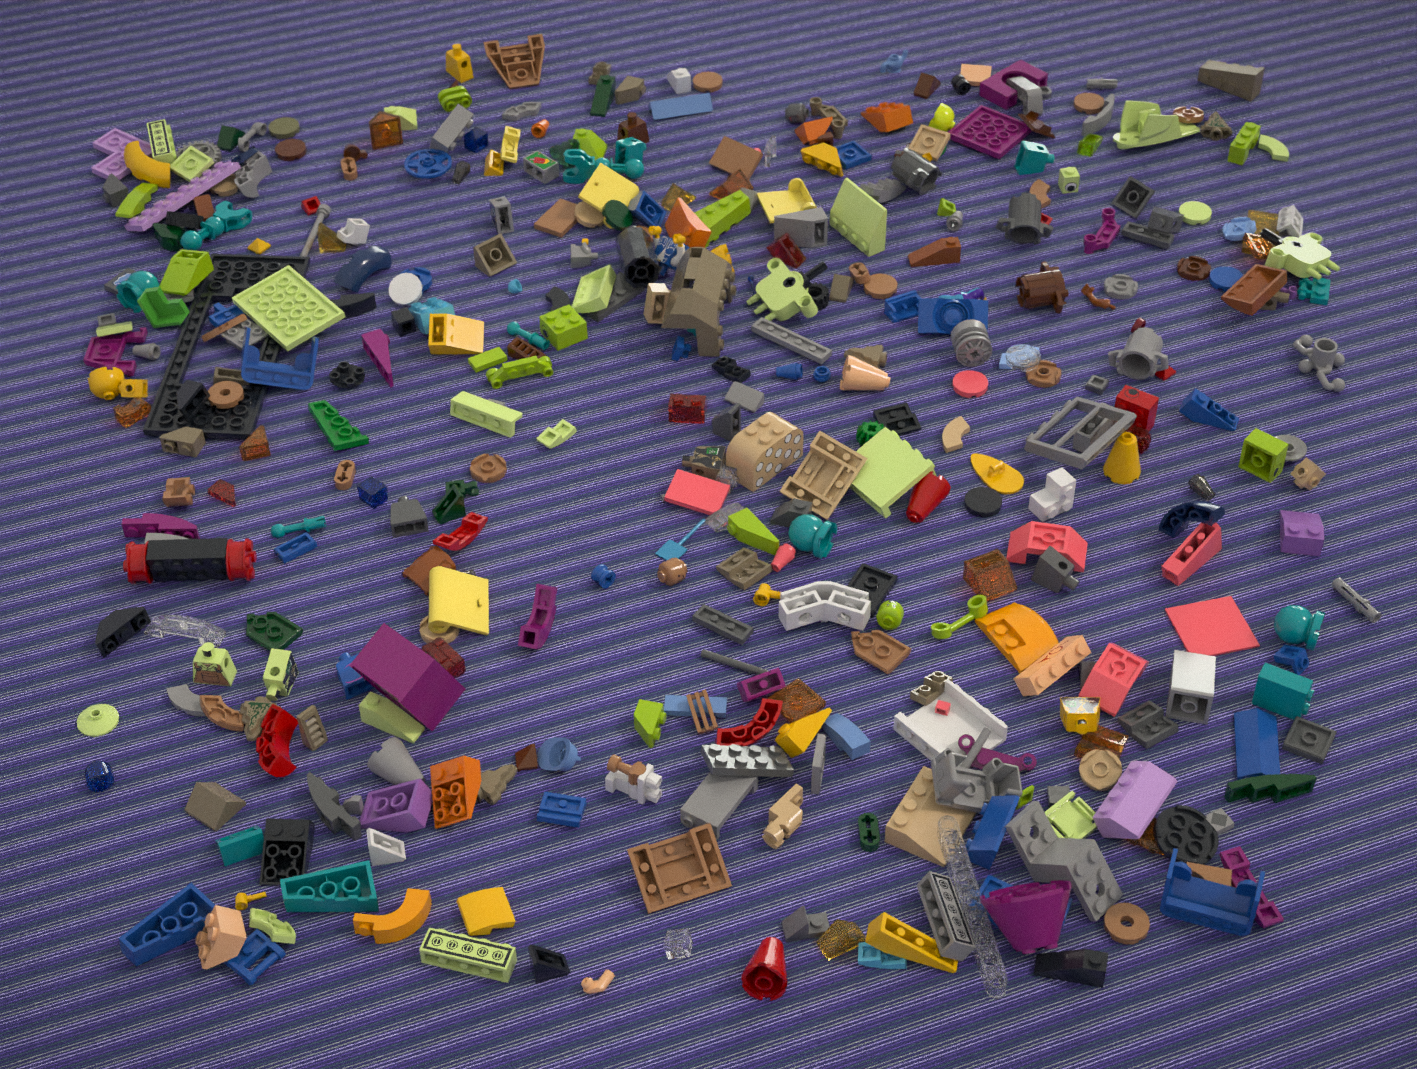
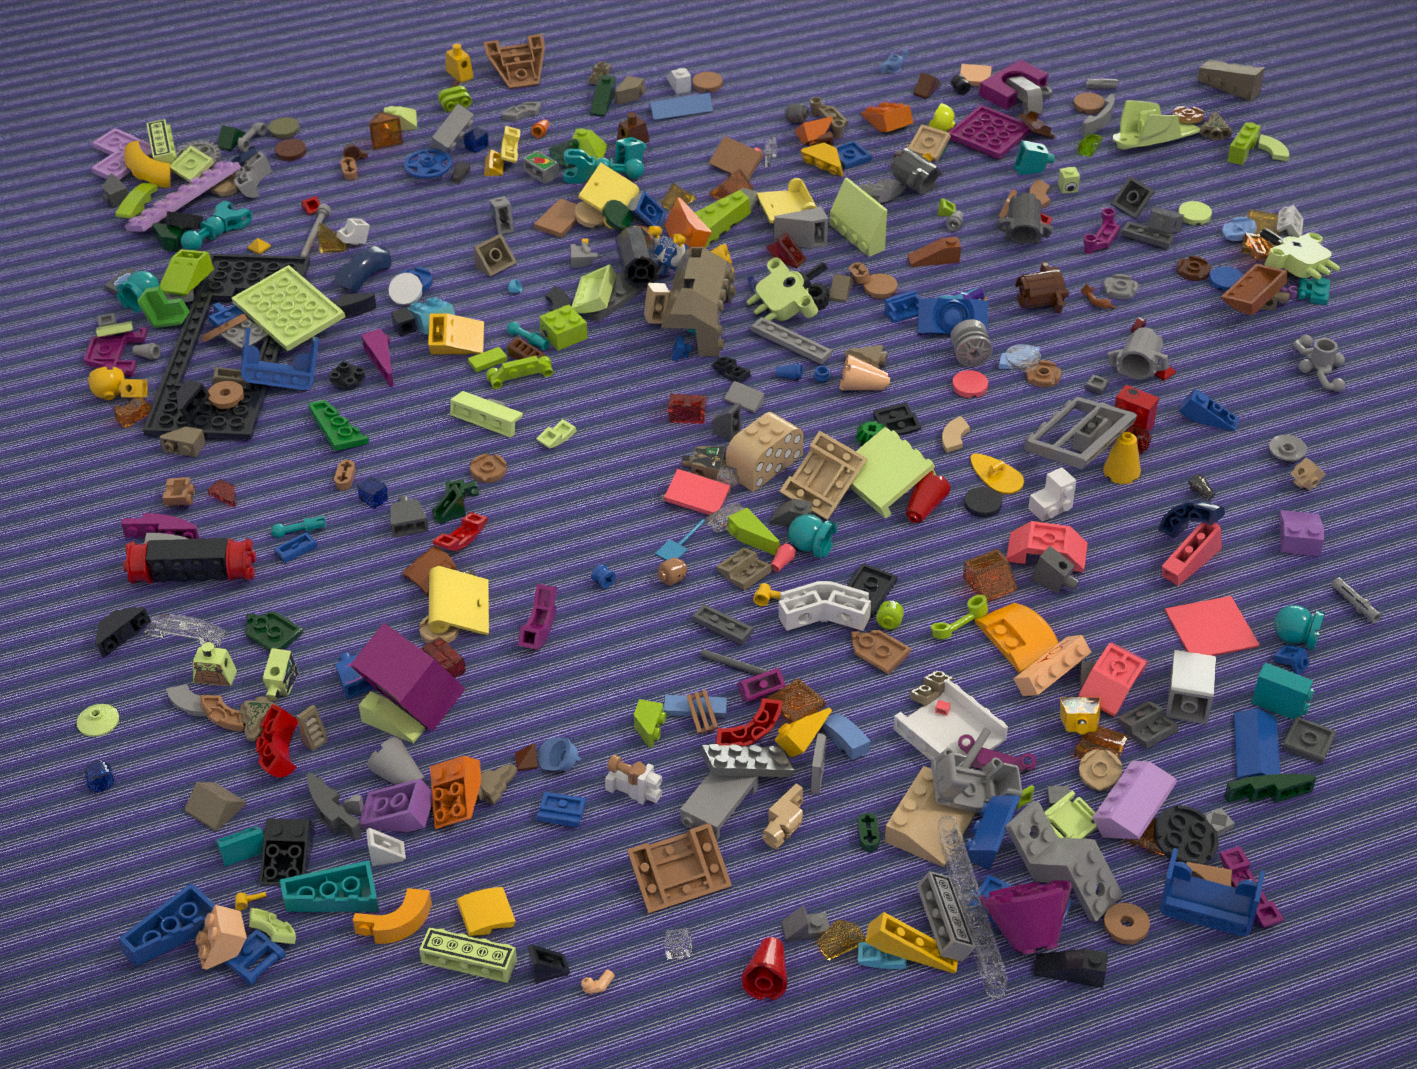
dark orange slope [193,194,214,221] -> none
clear orange slope [239,425,271,461] -> none
lime brick [1238,428,1289,483] -> none
none -> medium nougat tile [998,189,1018,218]

